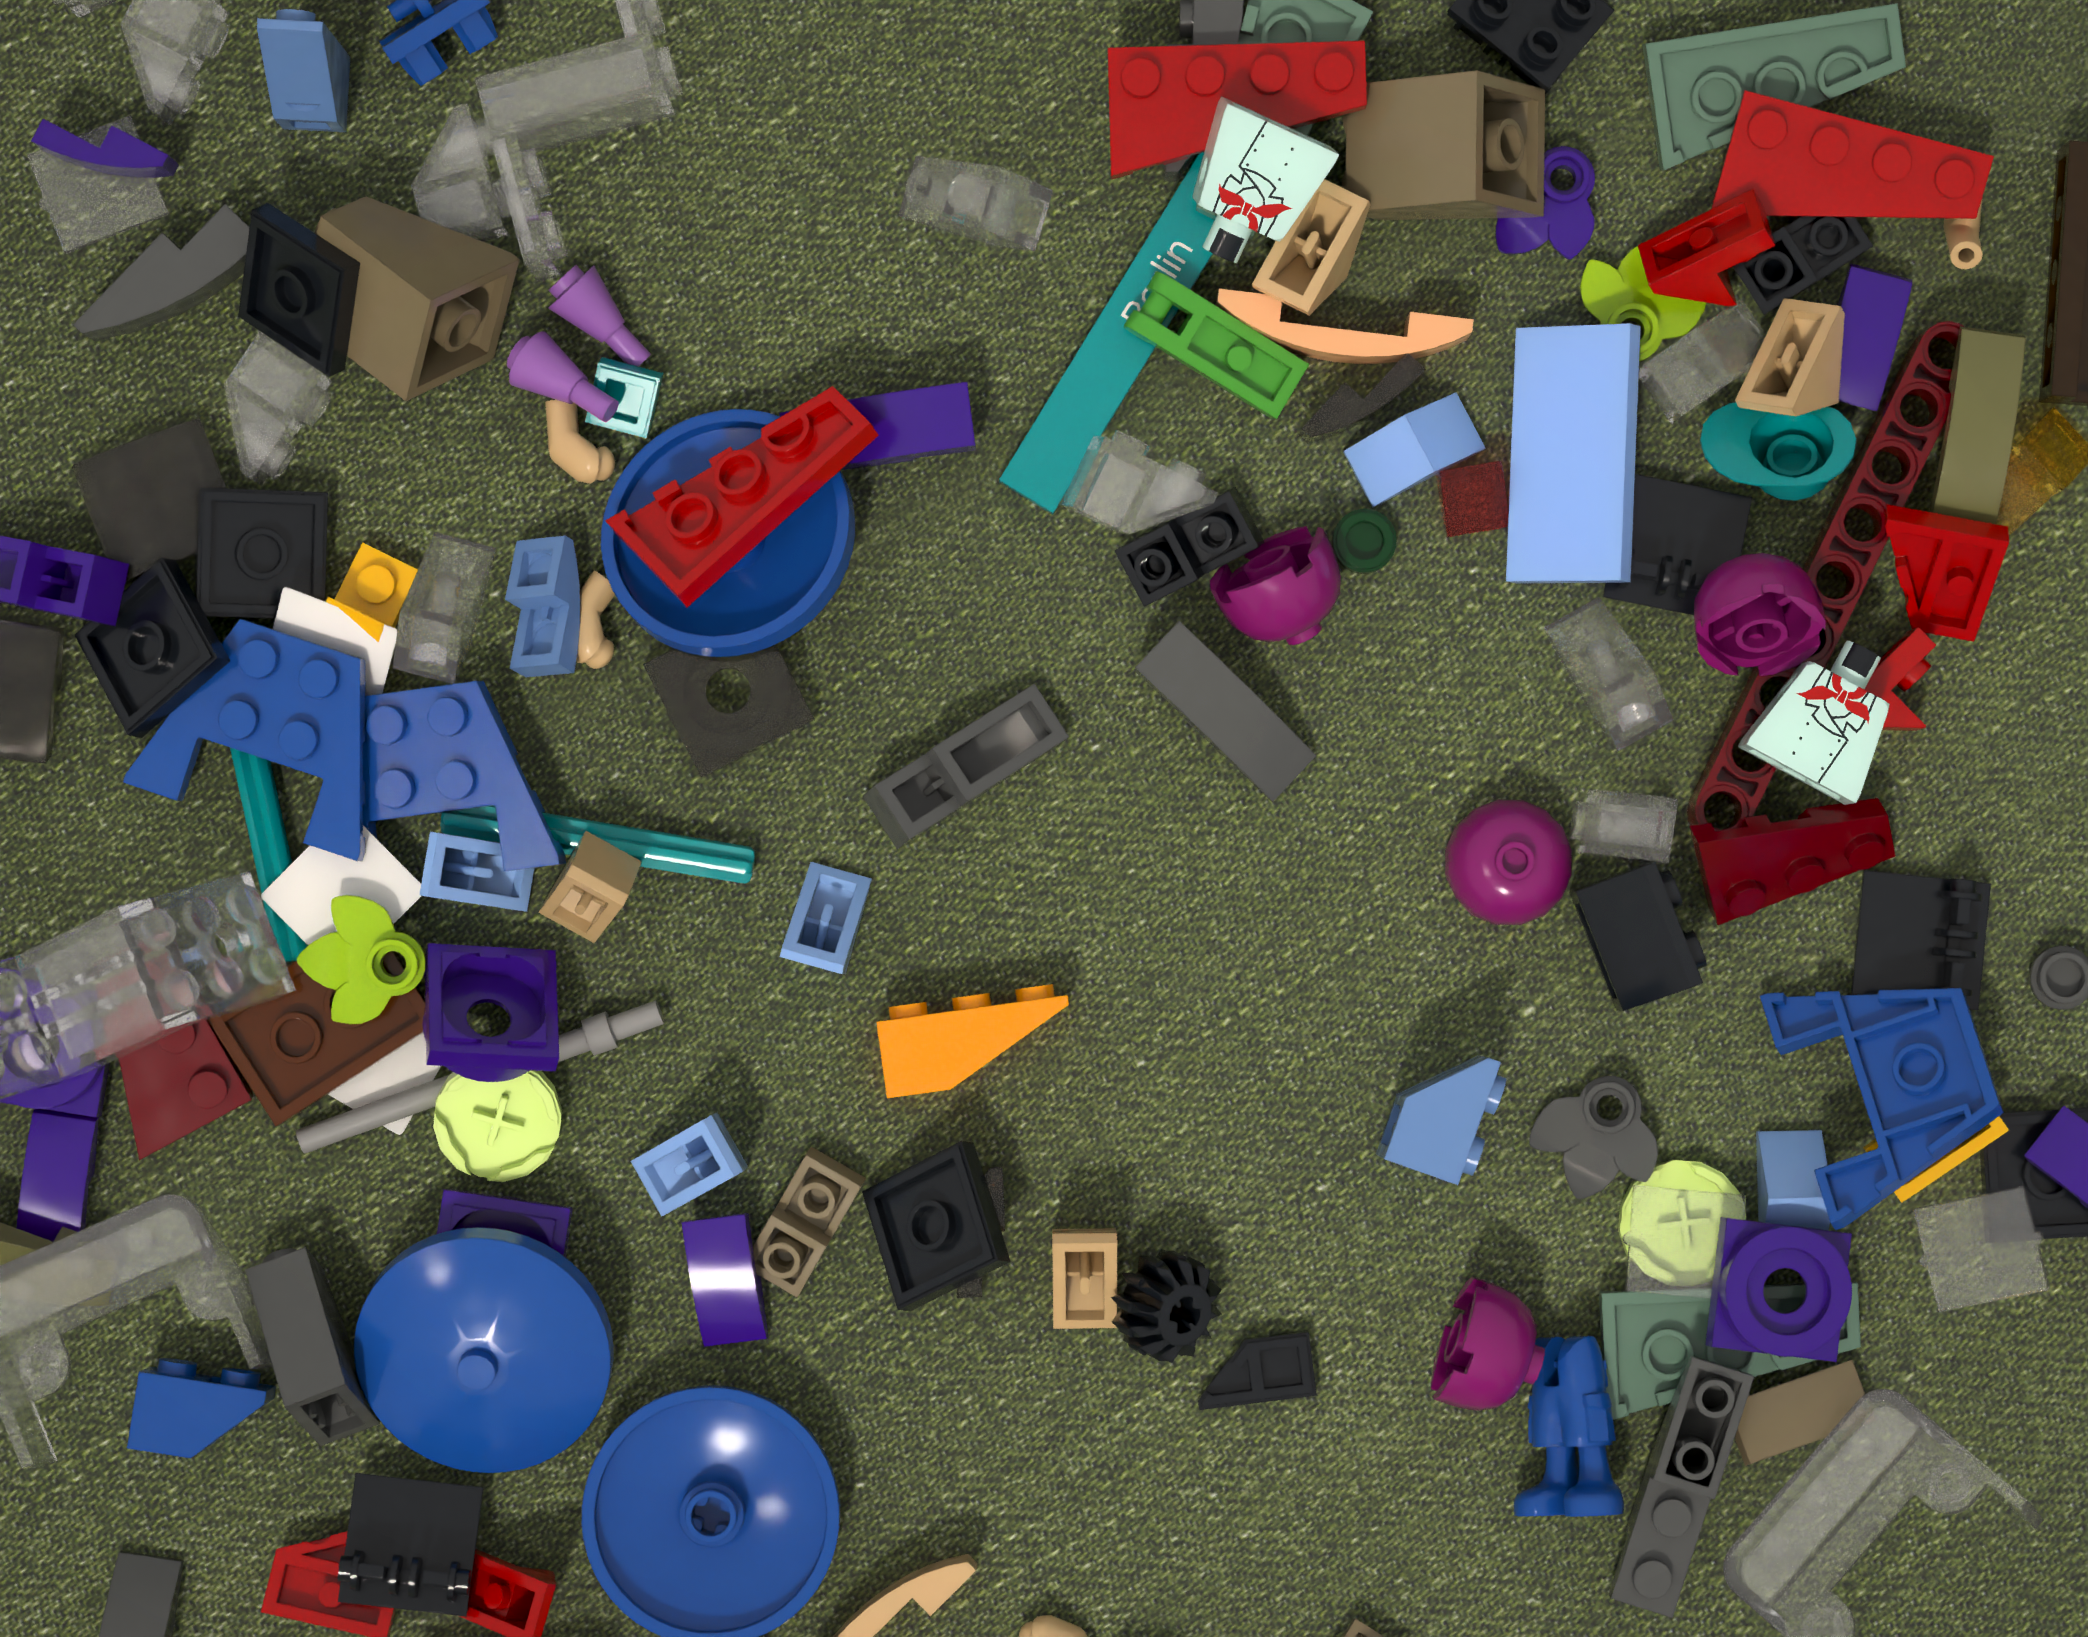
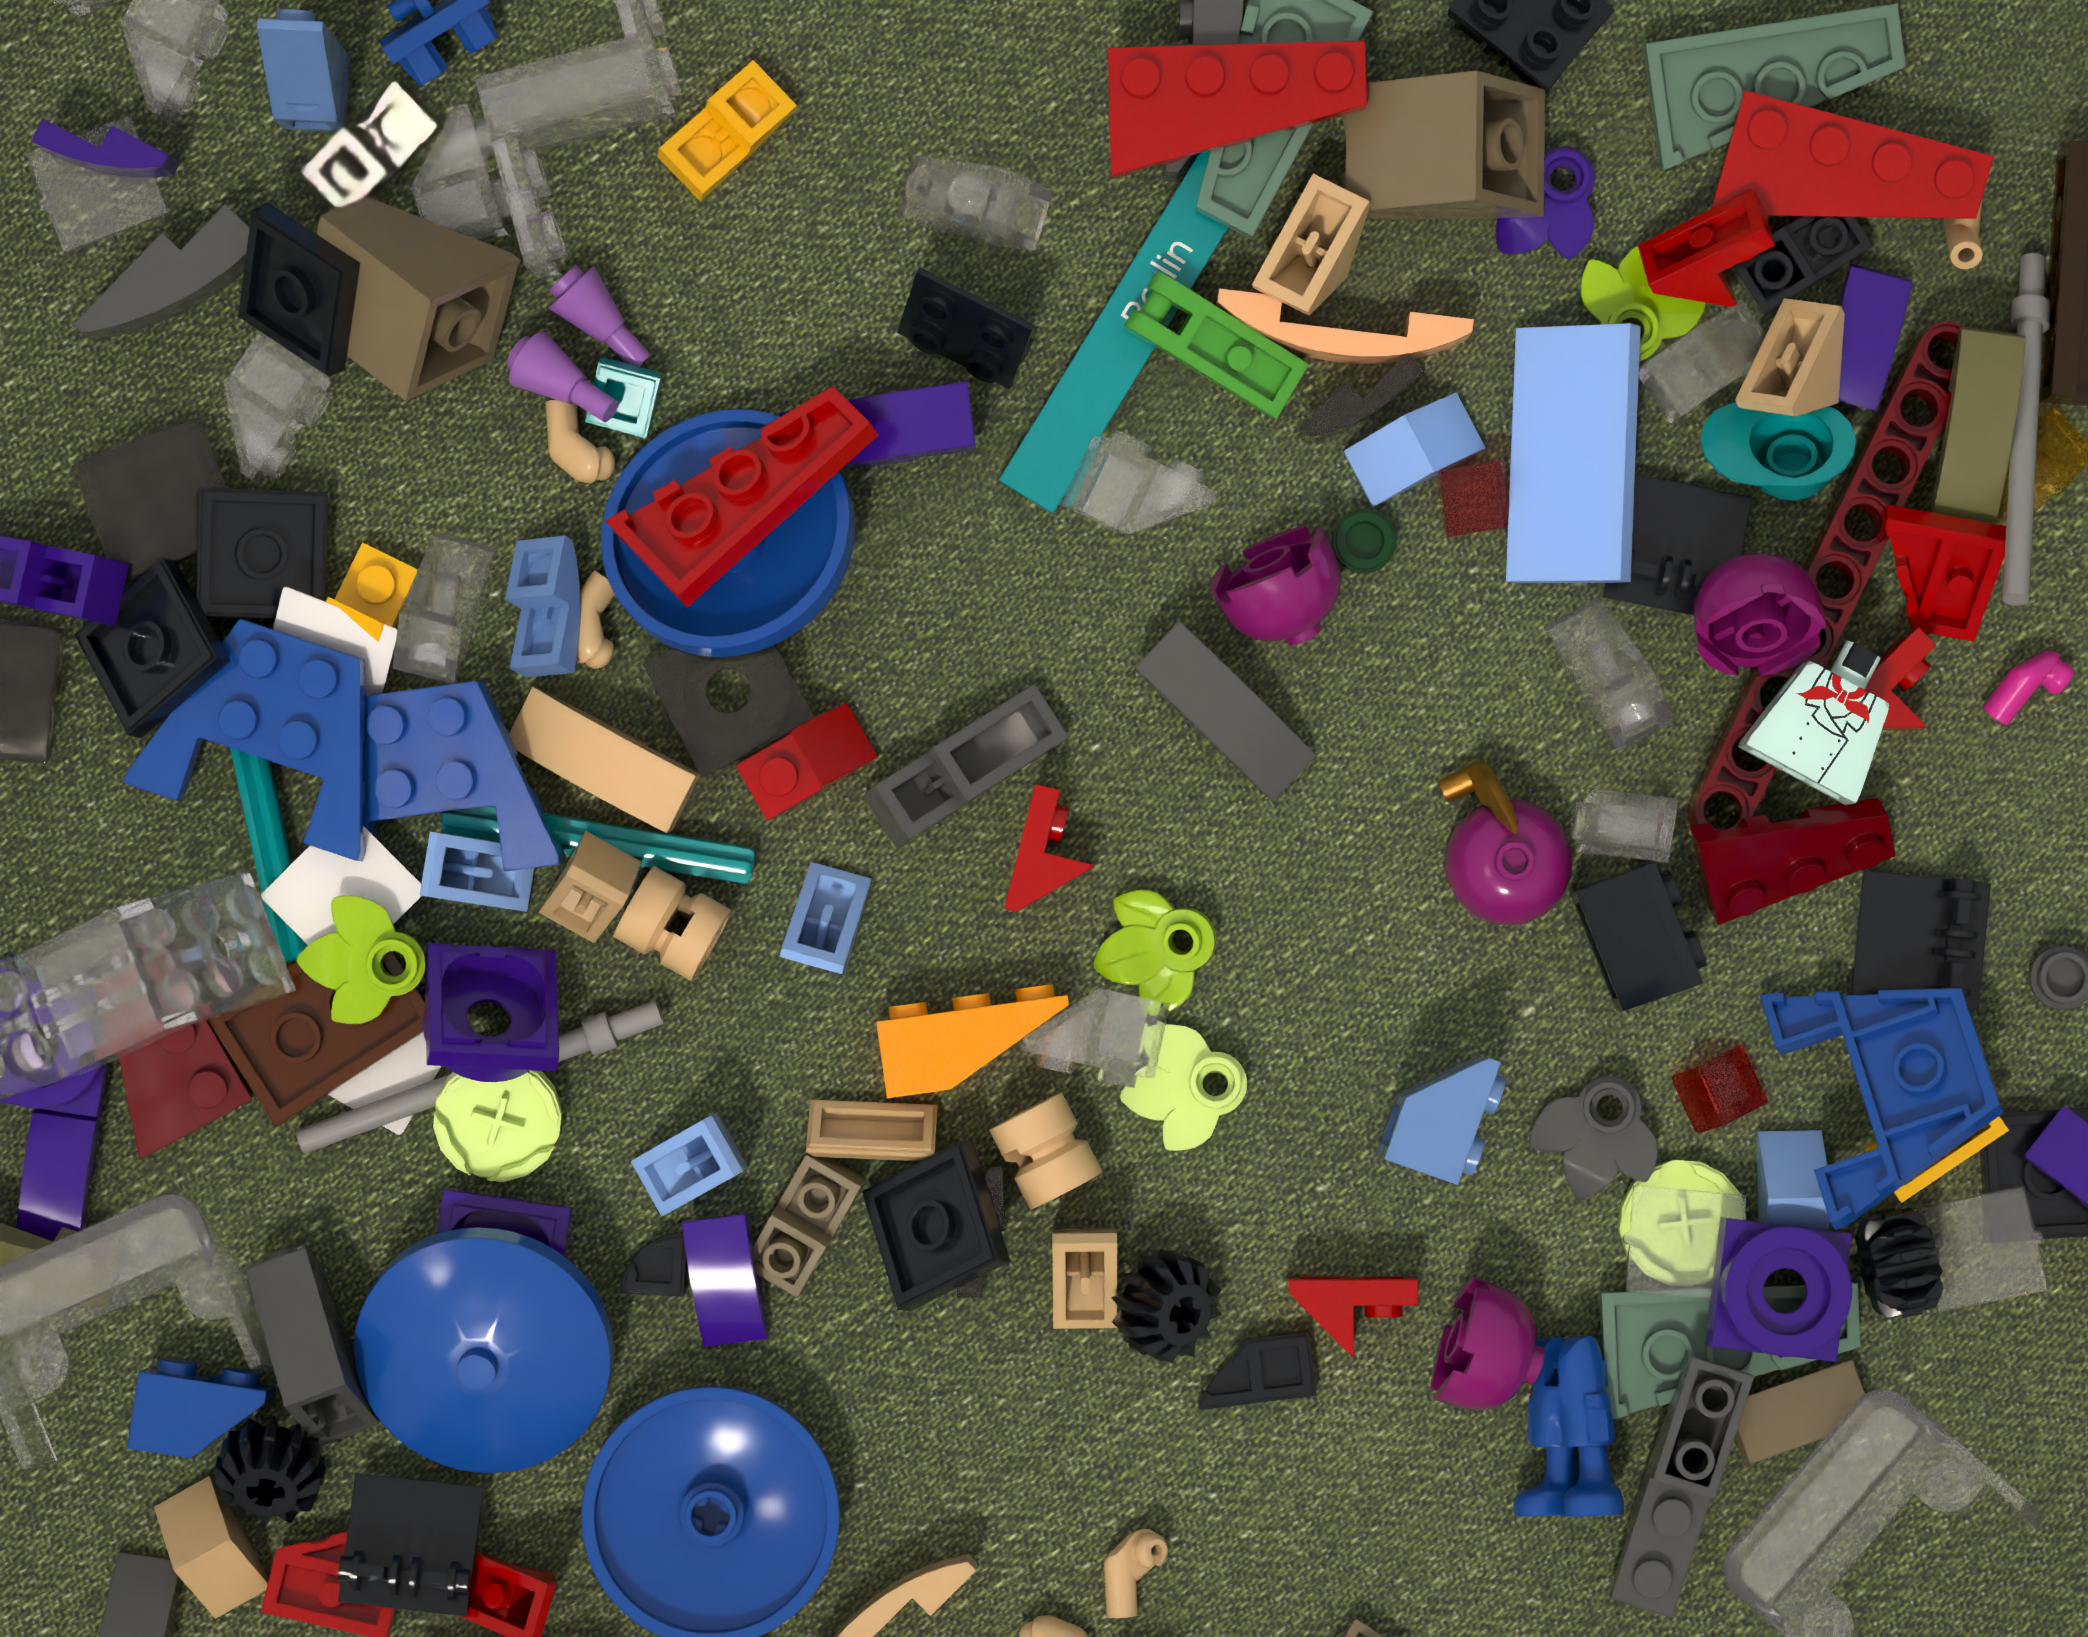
black slope [1115,486,1265,607] -> none
light aqua torso [1193,96,1339,263] -> none
none -> tan slope [154,1474,269,1619]
none -> black gear [214,1415,326,1526]
none -> clear smoke slope [301,81,445,208]
none -> tan slope [509,686,701,833]
none -> tan wheel [613,866,733,981]
none -> black tile [620,1232,687,1297]
none -> yellow slope [657,60,797,202]
none -> red slope [735,703,878,821]
none -> tan tile [806,1099,938,1161]
none -> black hinge [897,267,1035,390]
none -> tan wheel [989,1092,1103,1210]
none -> red slope [1004,784,1094,912]
none -> clear slope [1021,988,1170,1088]
none -> lime plate [1093,889,1217,1017]
none -> tan arm [1104,1529,1168,1618]
none -> yellowish green plate [1120,1024,1247,1151]
none -> red slope [1286,1276,1418,1357]
none -> pearl gold bar [1439,759,1519,834]
none -> clear red slope [1672,1045,1769,1133]
none -> black gear [1854,1207,1943,1318]
none -> dark pink arm [1982,650,2074,726]
none -> light grey bar [2002,253,2050,606]

